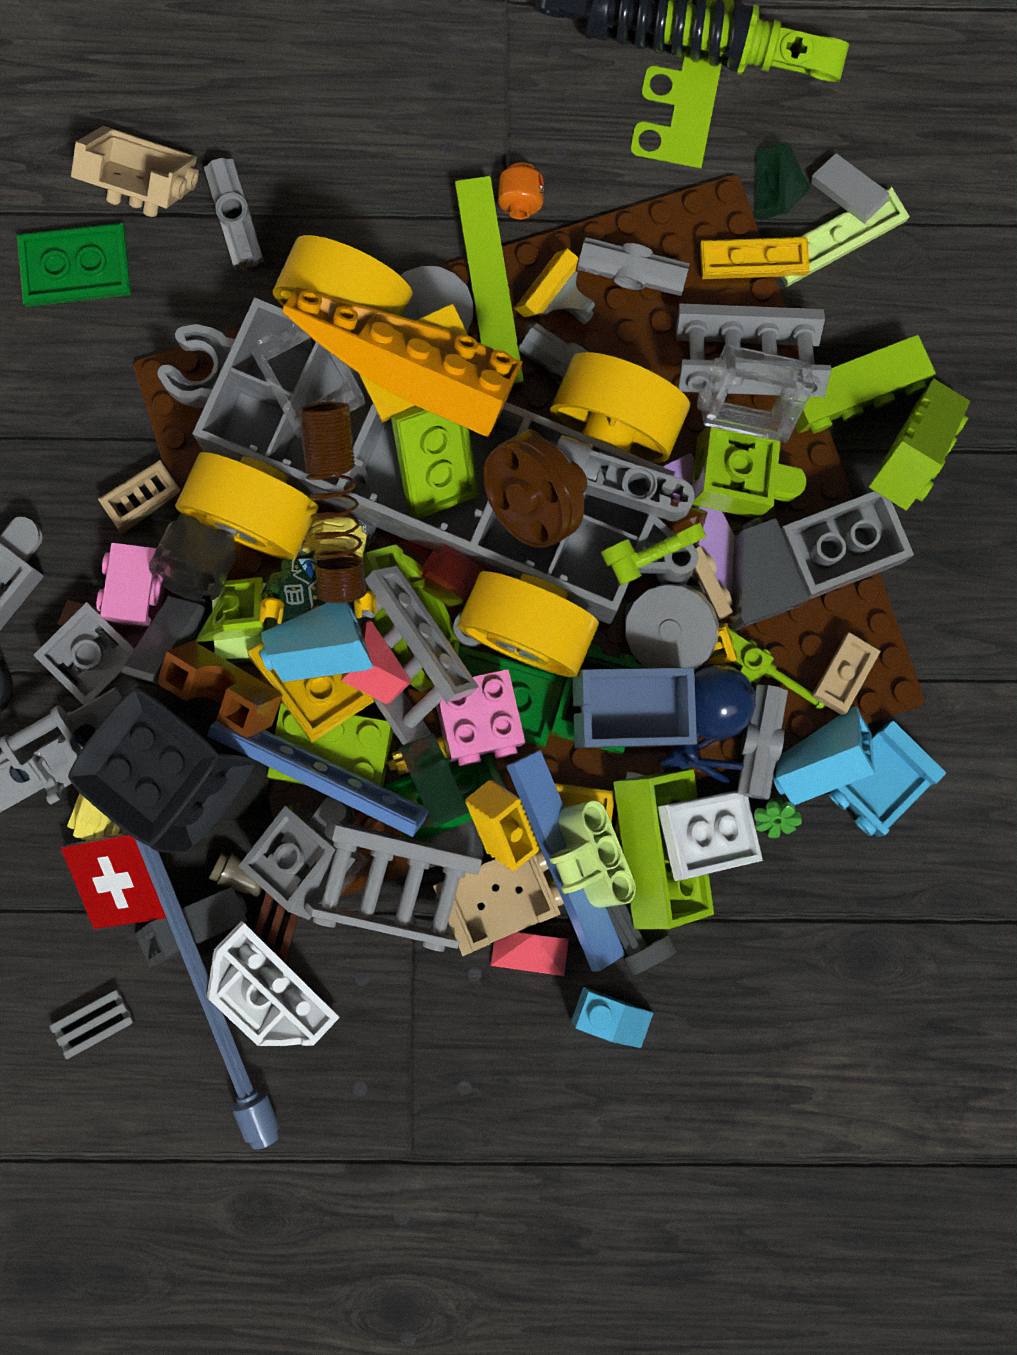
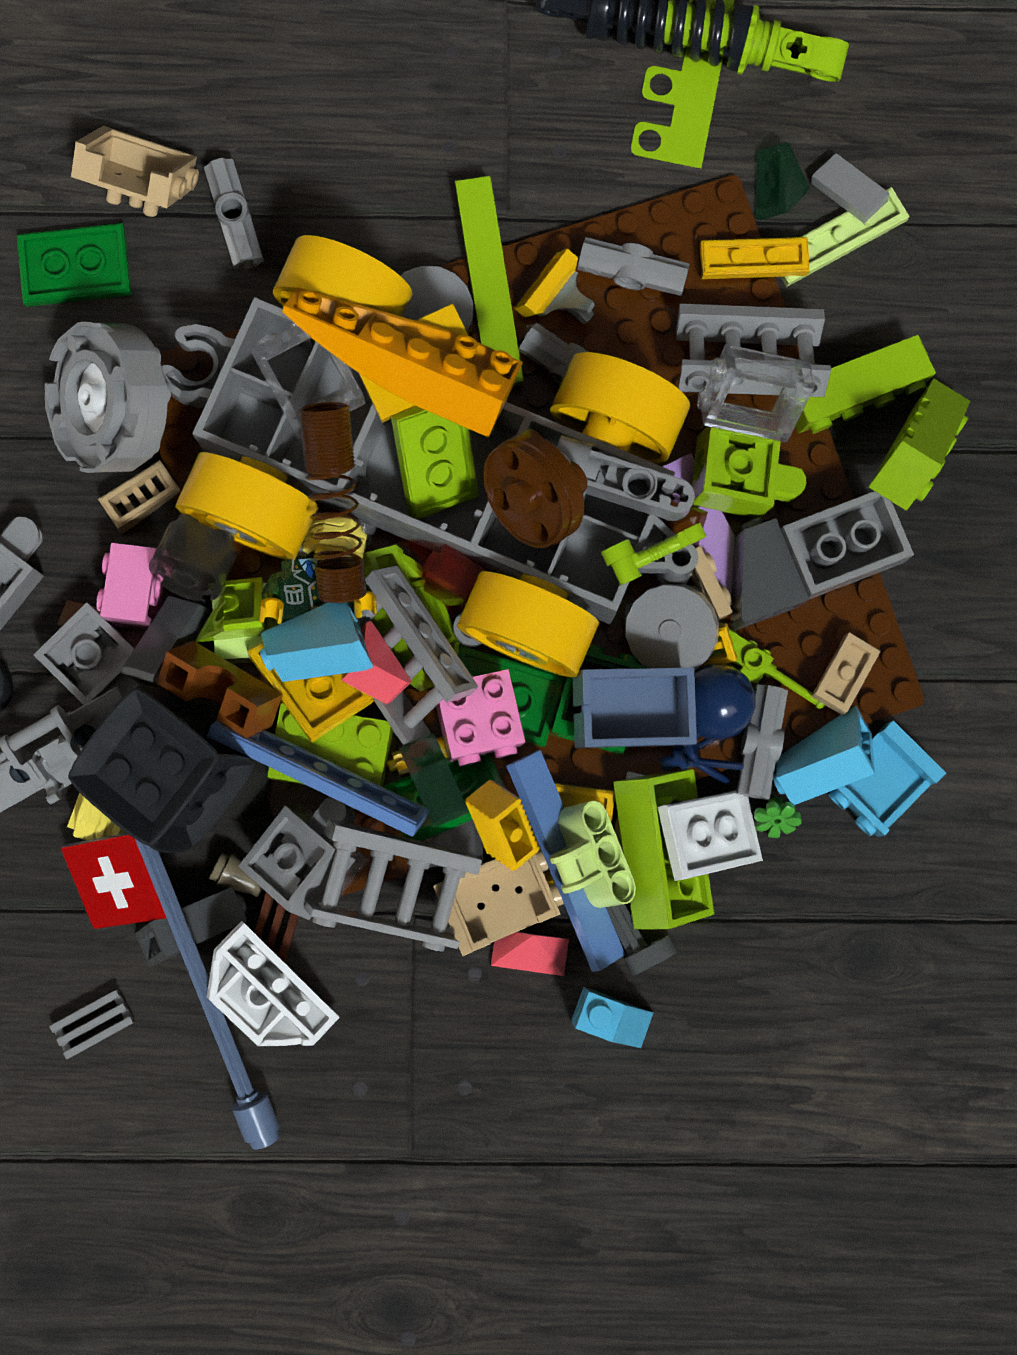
orange head [497,162,544,220] -> none
none -> light grey piece [44,322,171,473]

